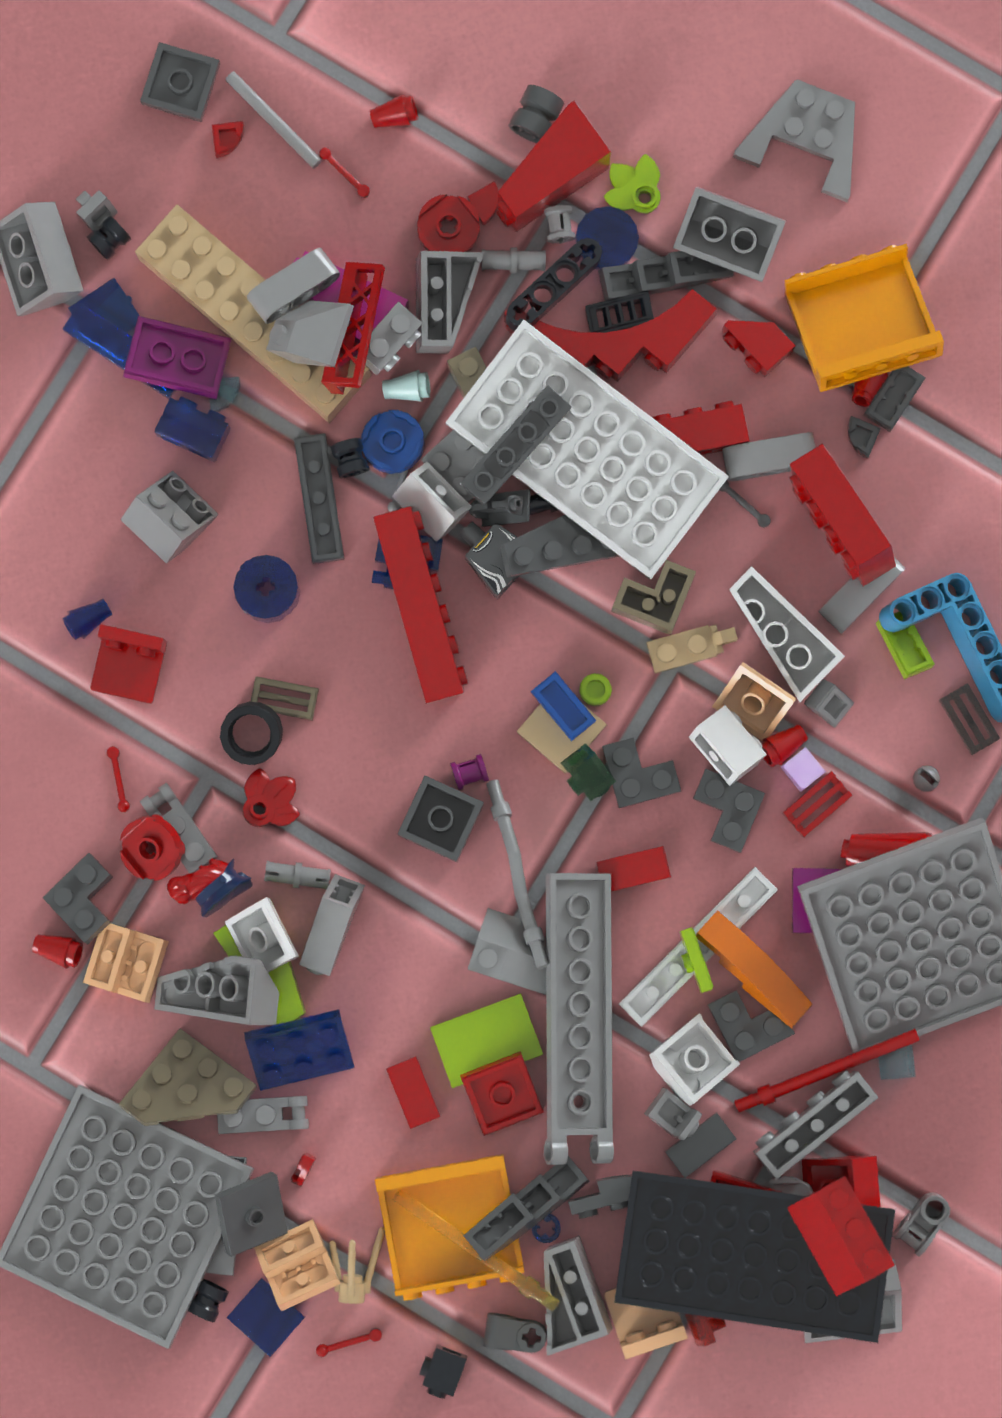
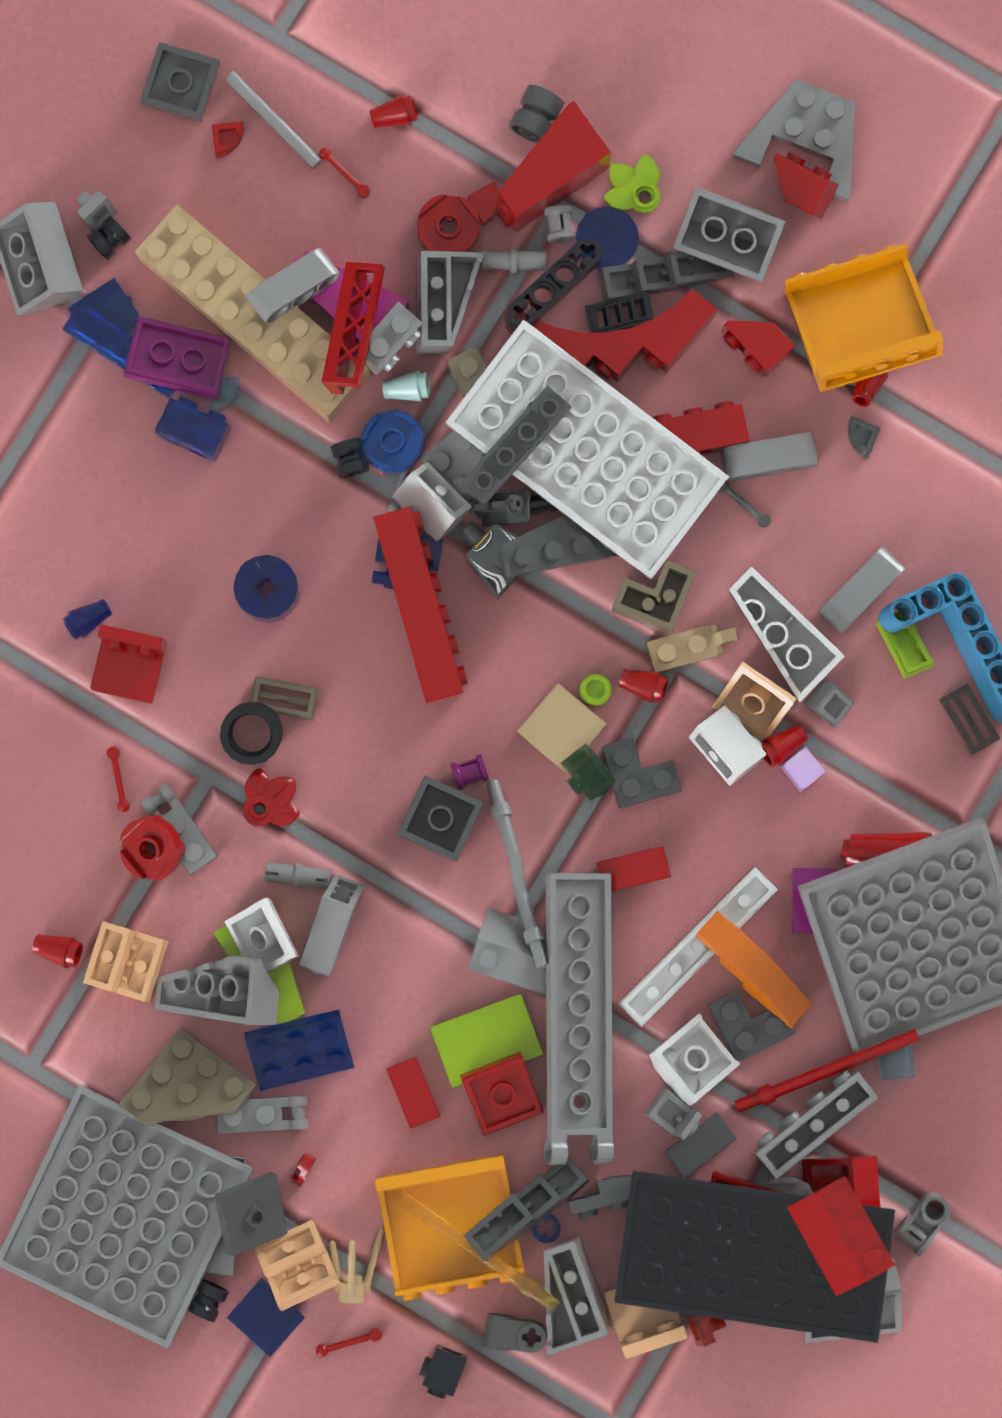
dark grey plate [43,853,113,945] -> none
light grey slope [121,471,218,563] -> none
piece [167,858,253,917] -> none
light grey slope [266,300,354,367] -> none
dark grey tile [294,433,344,564] -> none
blue tile [531,671,596,742] -> none
lime plate [679,927,714,993] -> none
dark grey plate [693,769,765,853] -> none
red tile [782,771,853,837] -> none
red brick [789,443,896,587] -> none
dark grey plate [864,366,926,432] -> none
light grey hinge [913,766,940,792] -> none
none -> red cone [619,669,669,704]
none -> red slope [773,152,839,219]

